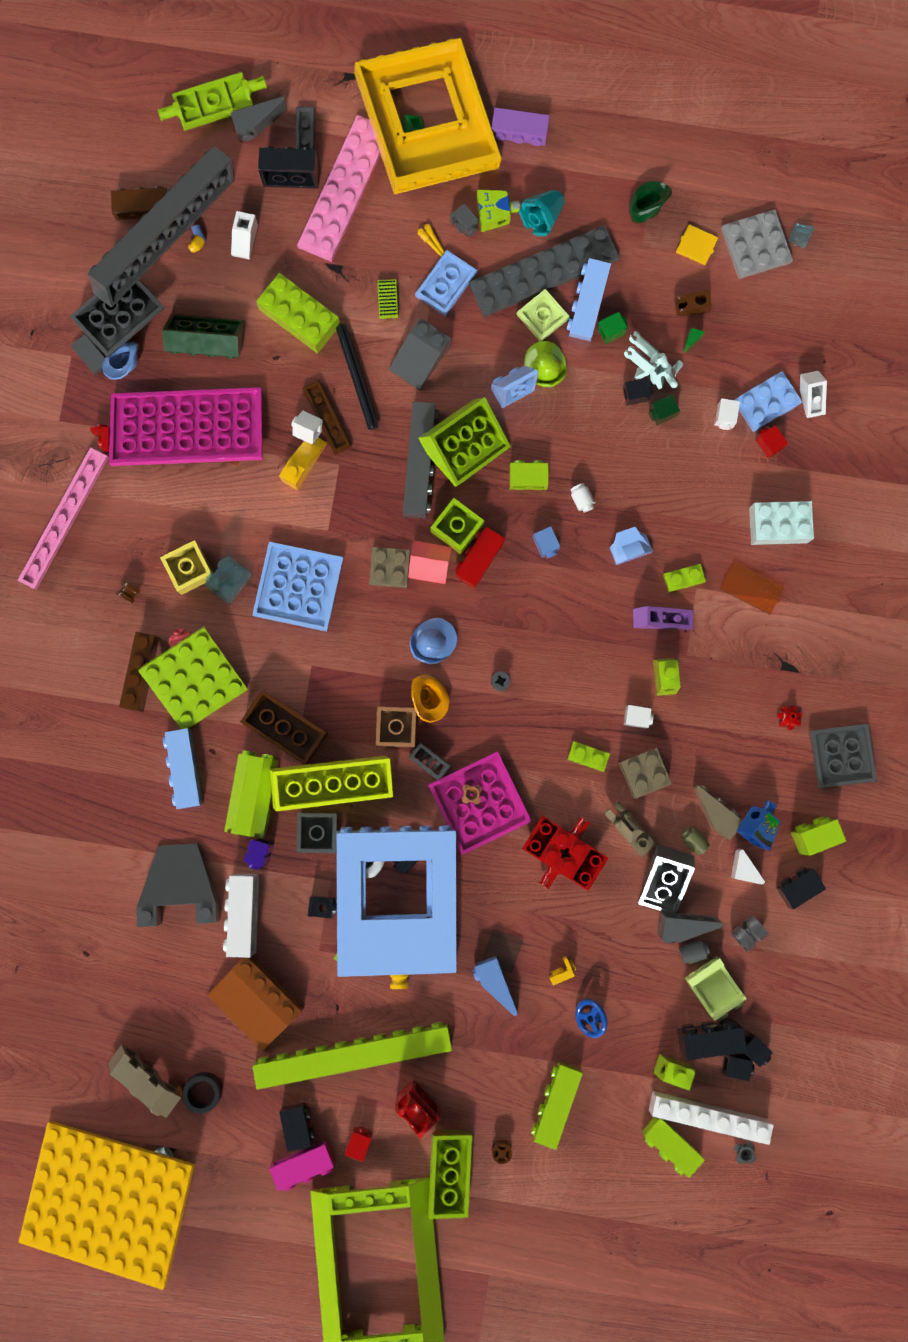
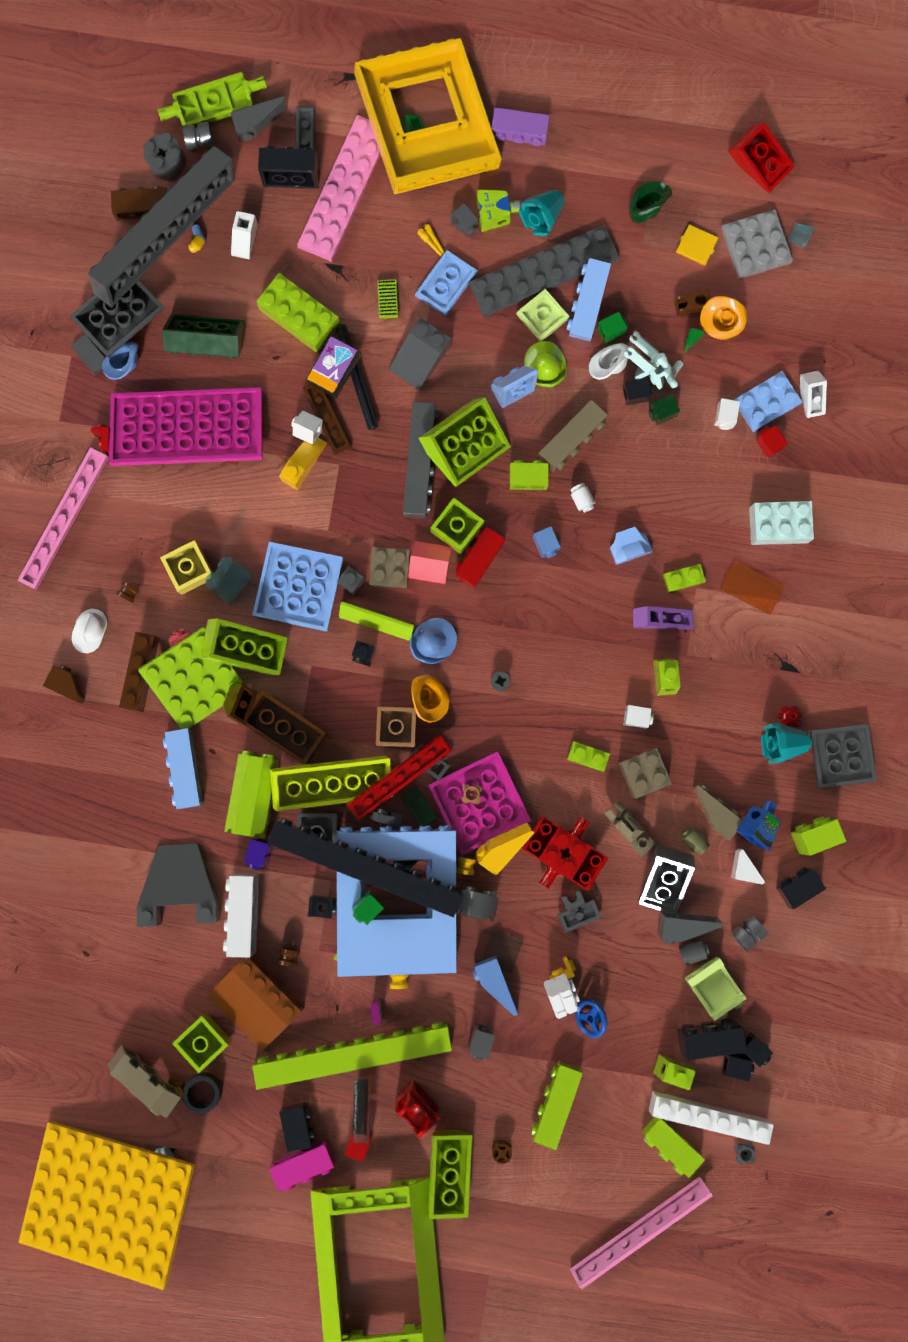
none -> reddish brown slope [43,664,84,703]
none -> white piece [72,609,107,653]
none -> dark grey brick [143,133,185,180]
none -> lime brick [172,1012,232,1073]
none -> flat silver wheel [183,122,214,151]
none -> lime brick [200,618,288,675]
none -> reddish brown slope [223,683,257,726]
none -> black brick [267,817,463,918]
none -> reddish brown wheel [278,947,300,967]
none -> piece [306,336,362,399]
none -> dark grey brick [337,566,365,596]
none -> lime slope [339,602,415,641]
none -> red tile [346,735,452,821]
none -> black brick [352,640,376,667]
none -> green brick [352,891,384,925]
none -> clear smoke piece [352,1078,370,1144]
none -> dark grey plate [365,808,403,829]
none -> magenta tile [370,998,383,1025]
none -> dark green plate [400,786,438,826]
none -> yellow wheel [456,857,476,875]
none -> dark grey brick [456,886,499,922]
none -> dark grey brick [468,1023,495,1060]
none -> yellow slope [475,823,534,876]
none -> dark tan brick [538,400,608,473]
none -> white brick [544,974,580,1019]
none -> dark grey plate [558,889,601,933]
none -> bright pink plate [570,1177,713,1289]
none -> white hat [589,343,632,380]
none -> light orange hat [700,296,747,340]
none -> red slope [728,122,795,193]
none -> teal cone [761,723,812,764]

